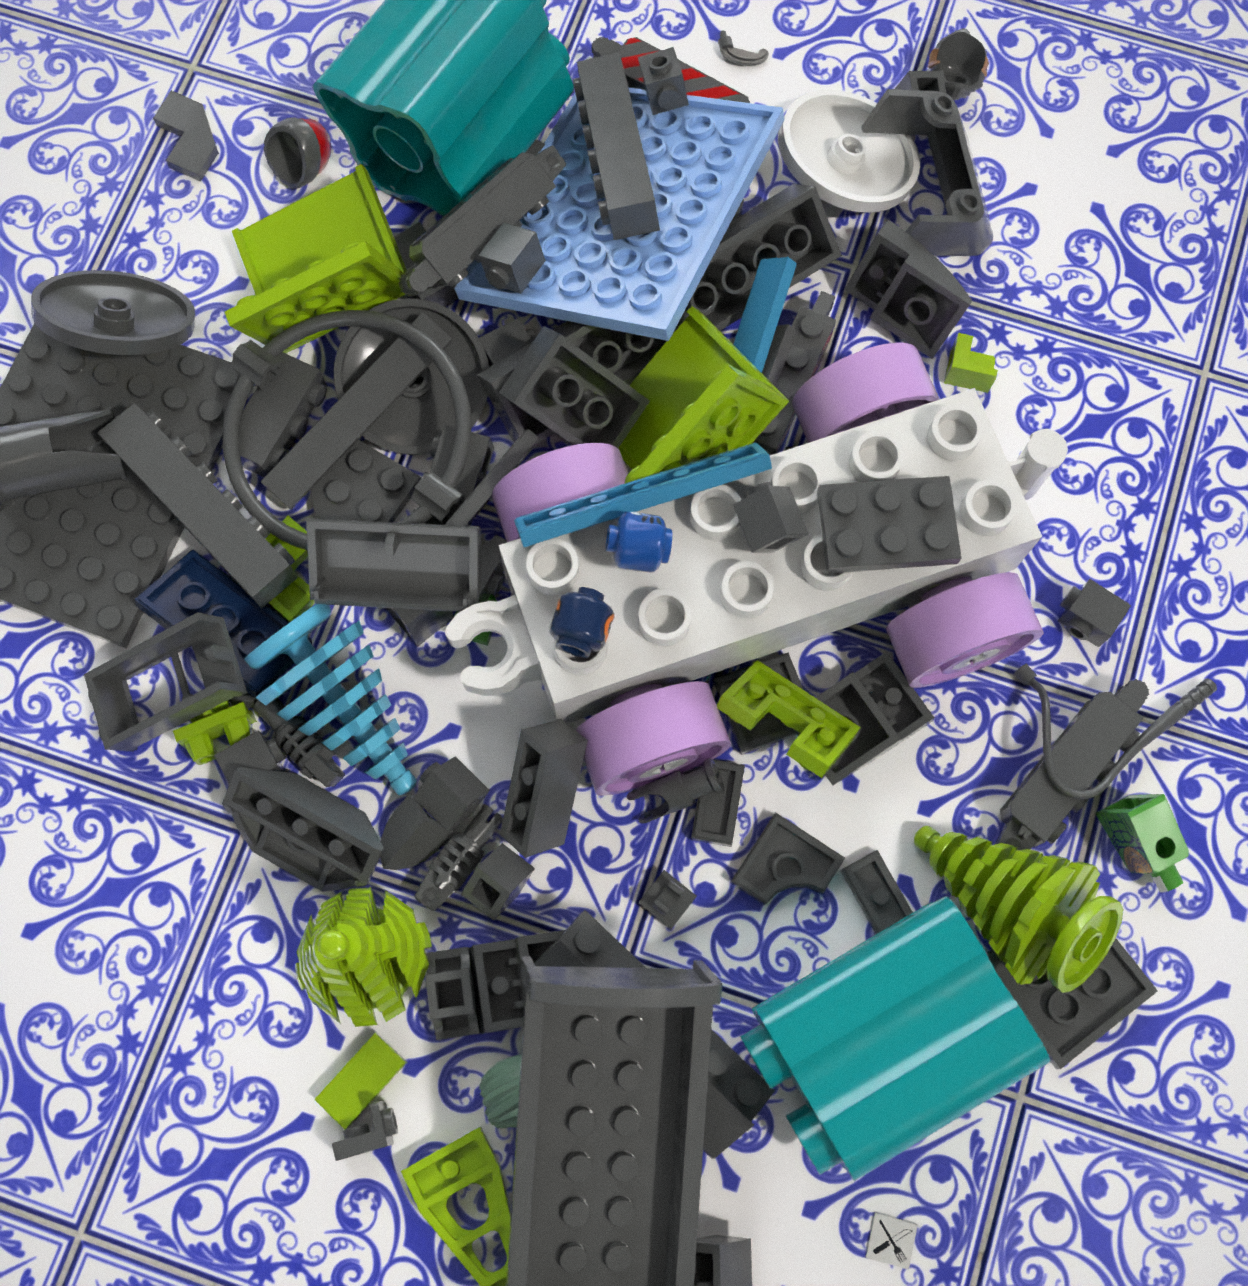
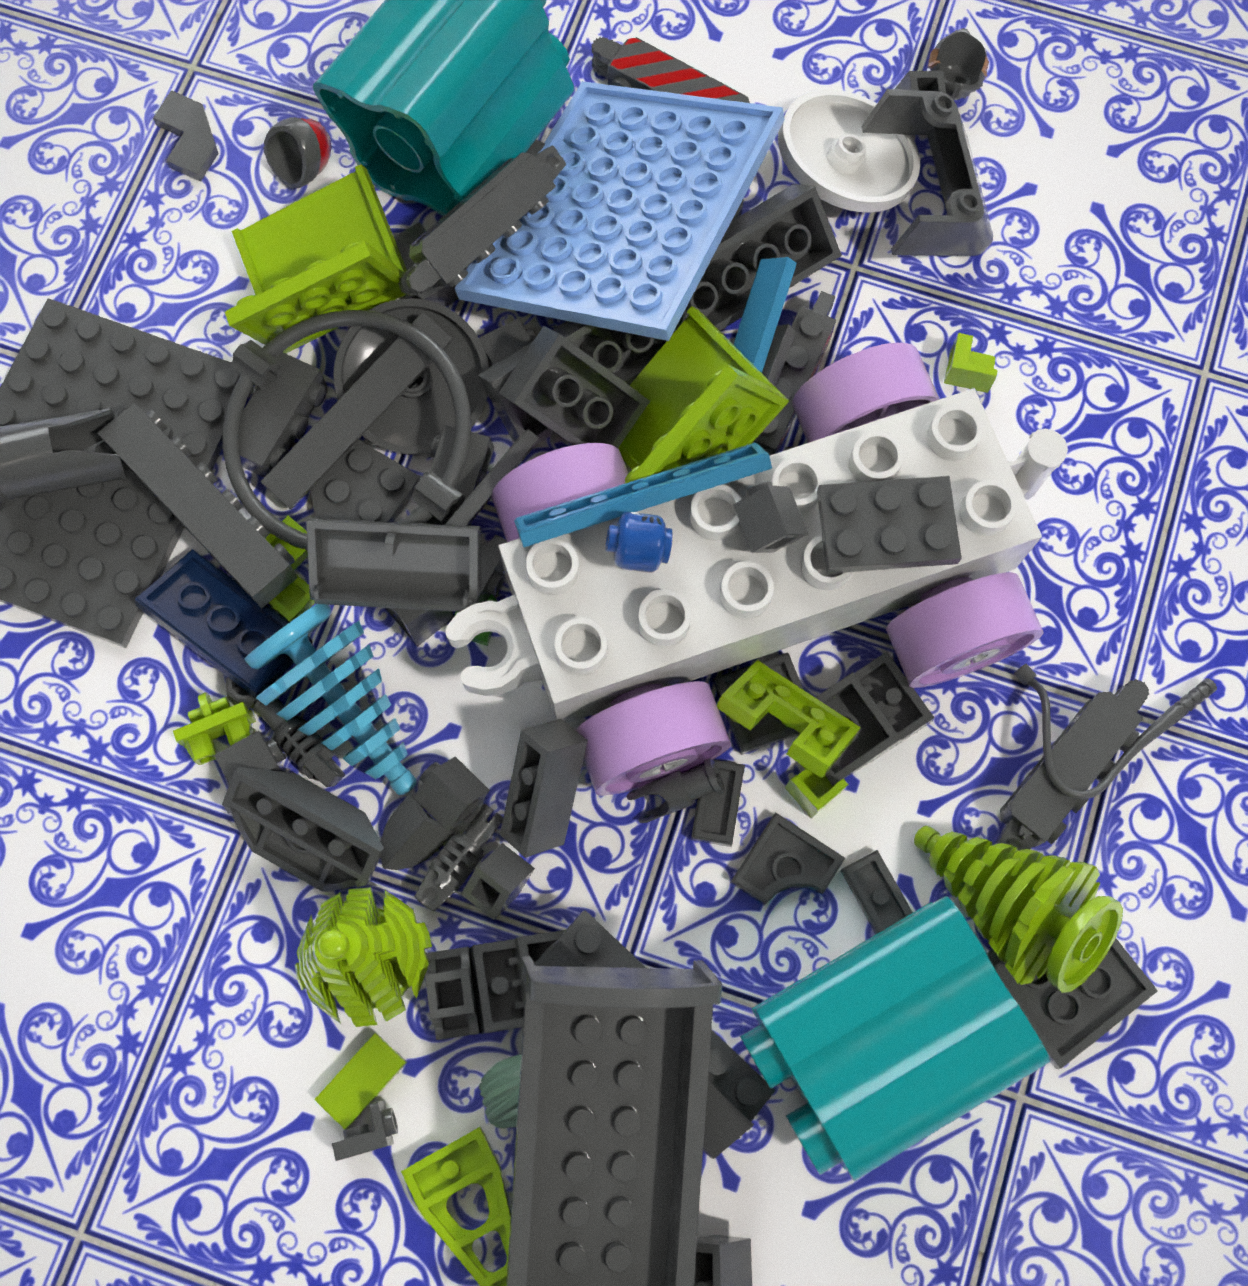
dark grey dish [31,270,195,355] -> none
dark grey door [84,612,247,752] -> none
dark grey brick [478,223,546,294] -> none
dark blue head [549,587,614,657] -> none
dark grey brick [573,52,660,240] -> none
dark grey brick [638,47,689,115] -> none
dark grey tile [638,870,697,930] -> none
dark grey piece [718,30,769,66] -> none
dark grey slope [844,220,972,359] -> none
white sticker [866,1212,918,1270] -> none
dark grey brick [1058,579,1131,647] -> none
bright green torso [1095,794,1189,893] -> none
none -> lime panel [785,769,849,818]

